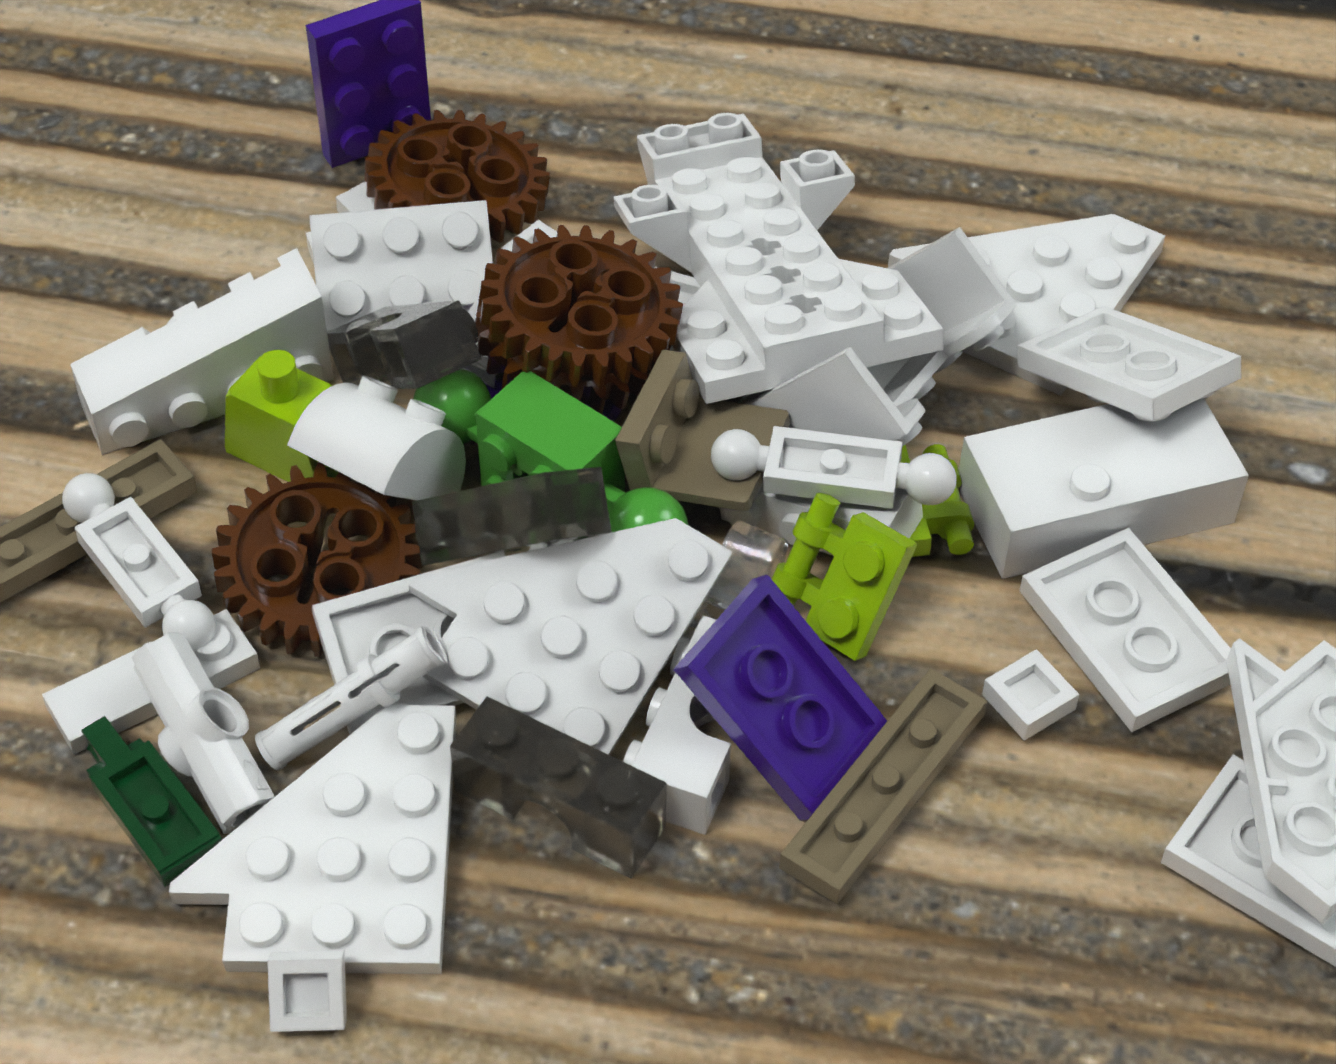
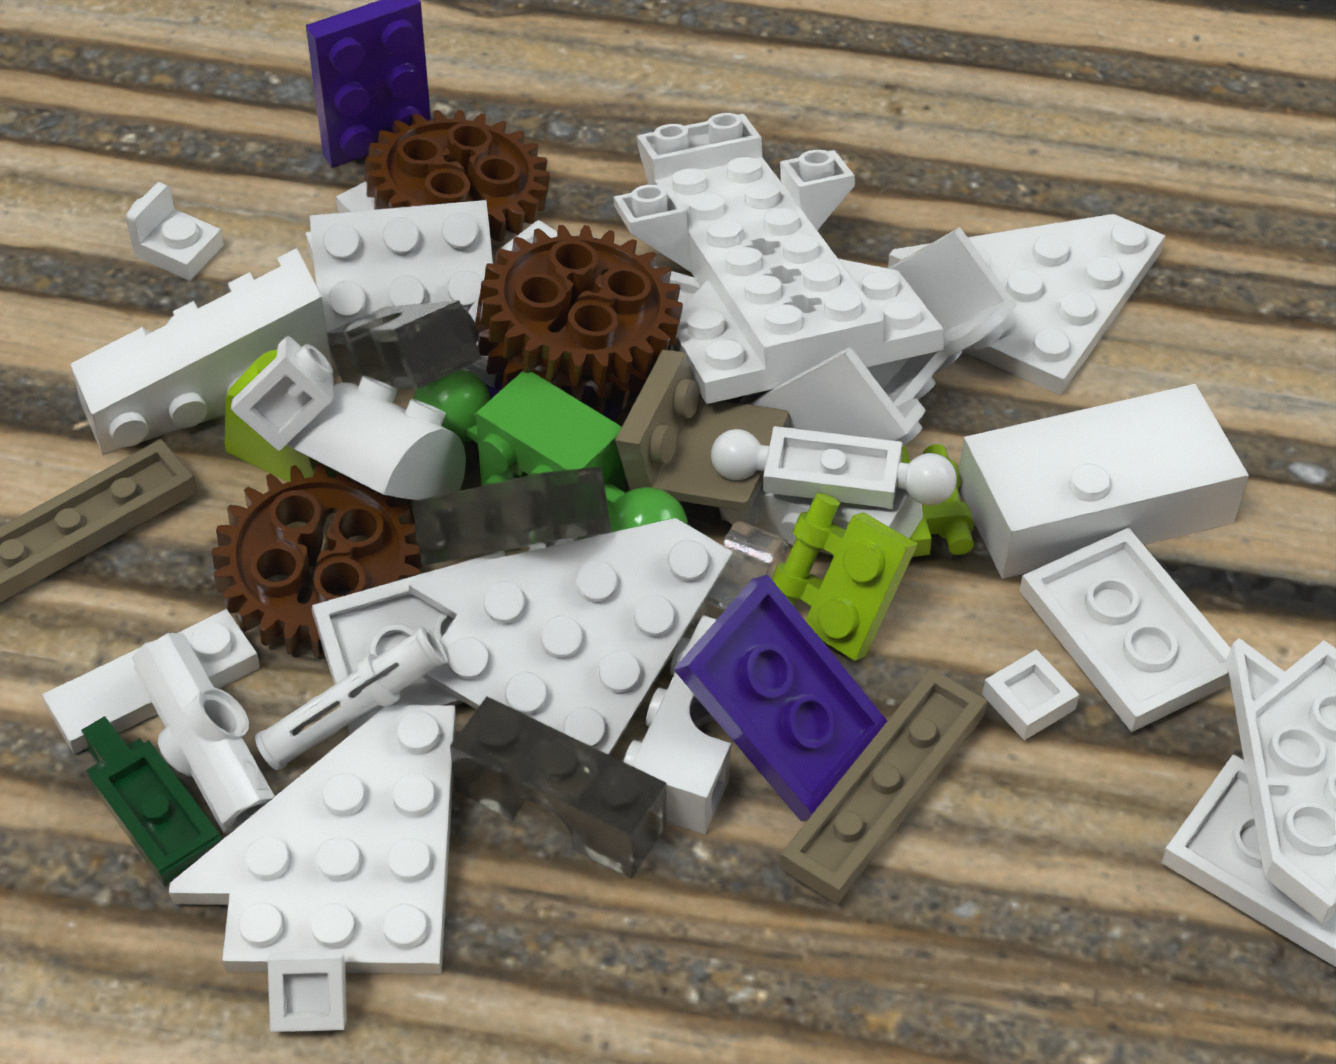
white plate [62,473,216,652] -> none
white plate [1017,306,1241,422] -> none
none -> white bracket [126,182,224,281]
none -> white bracket [231,336,334,451]

